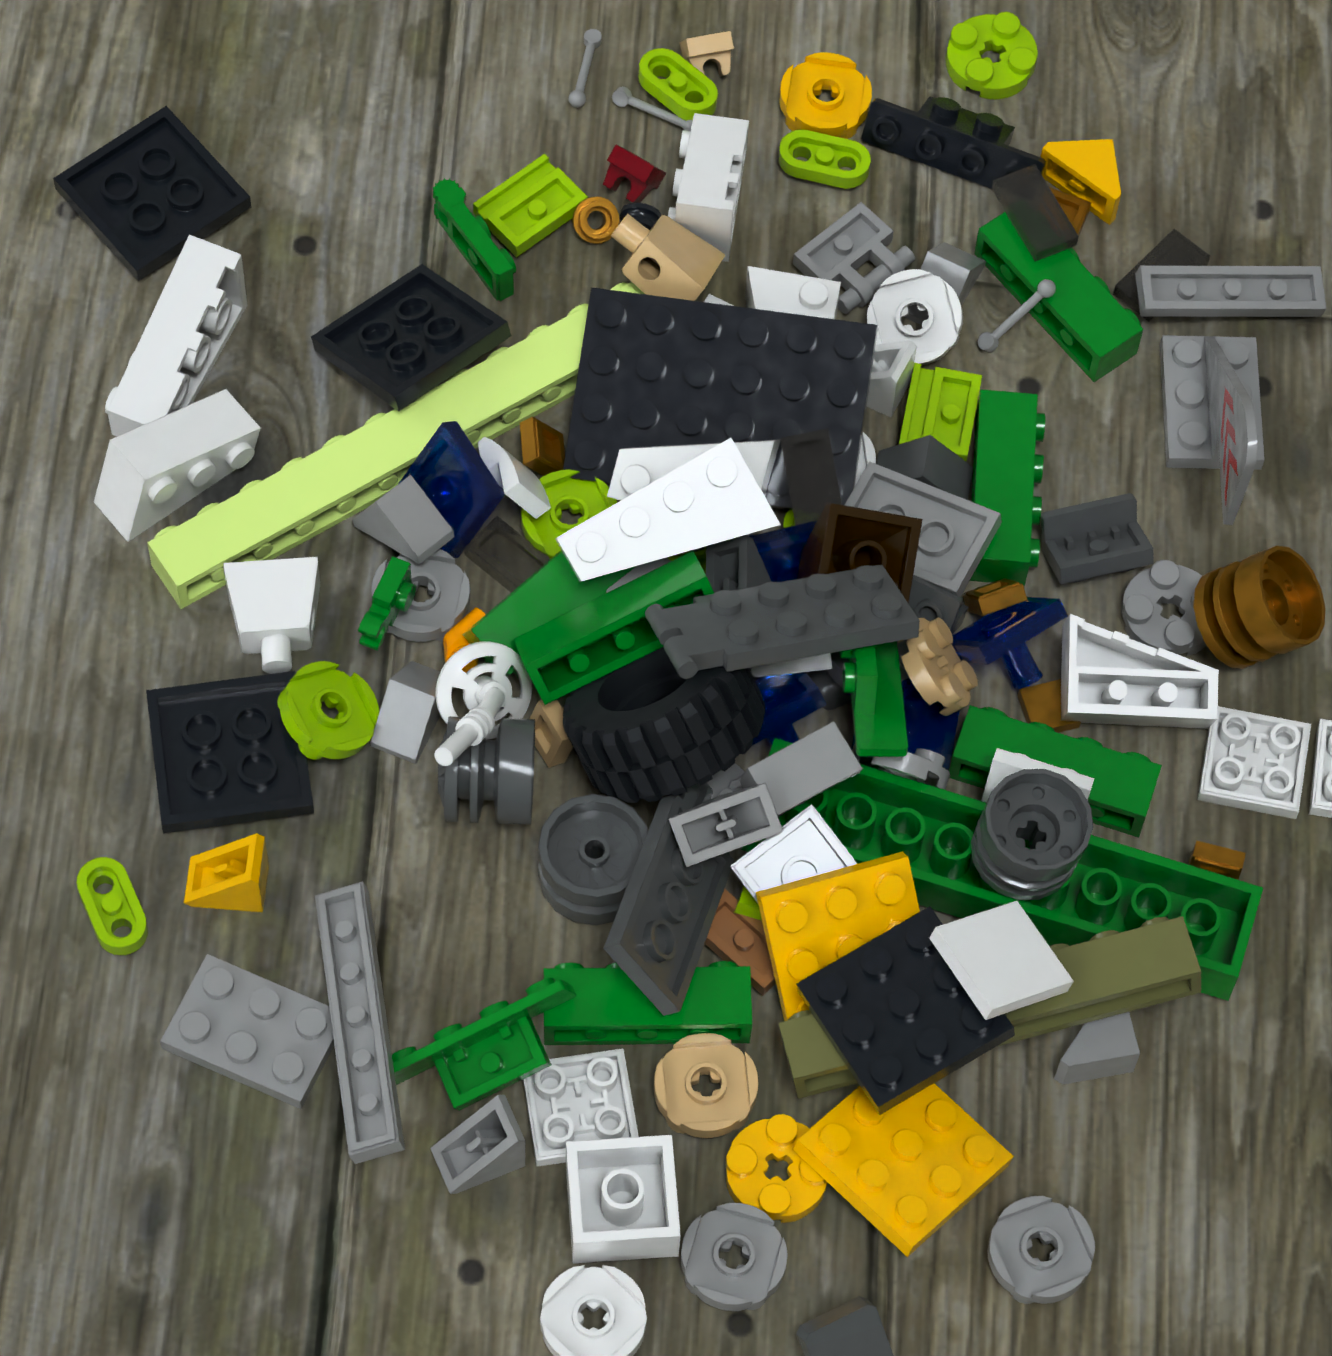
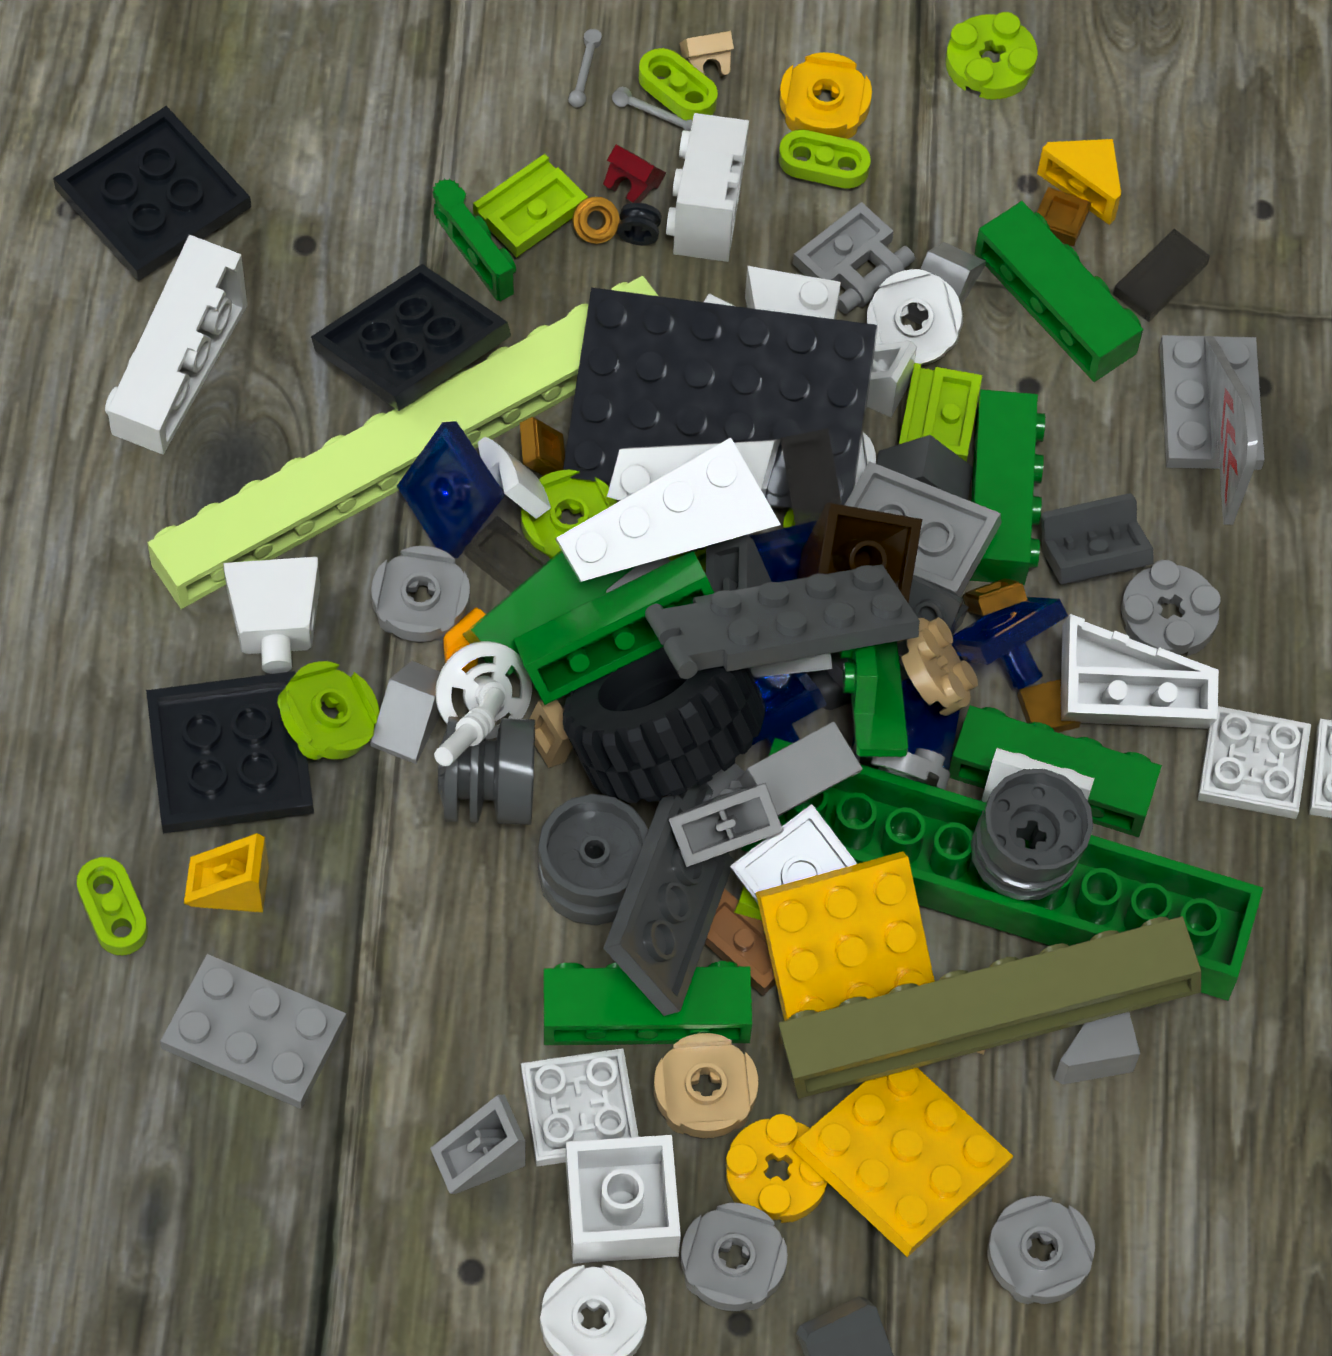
white wedge [94,389,261,542] -> none
light grey tile [315,881,405,1164] -> none
light grey slope [352,475,455,564] -> none
green plate [358,556,416,651] -> none
green bracket [392,978,576,1111] -> none
tan torso [611,213,725,301] -> none
black plate [796,906,1015,1115] -> none
black bracket [861,96,1046,202] -> none
white tile [929,901,1074,1020] -> none
light grey hinge [978,279,1056,352] -> none
clear smoke tile [992,164,1079,261] -> none
light grey plate [1135,265,1326,317] -> none
pearl gold tile [1188,840,1246,880] -> none
pearl gold wheel [1194,545,1326,669] -> none

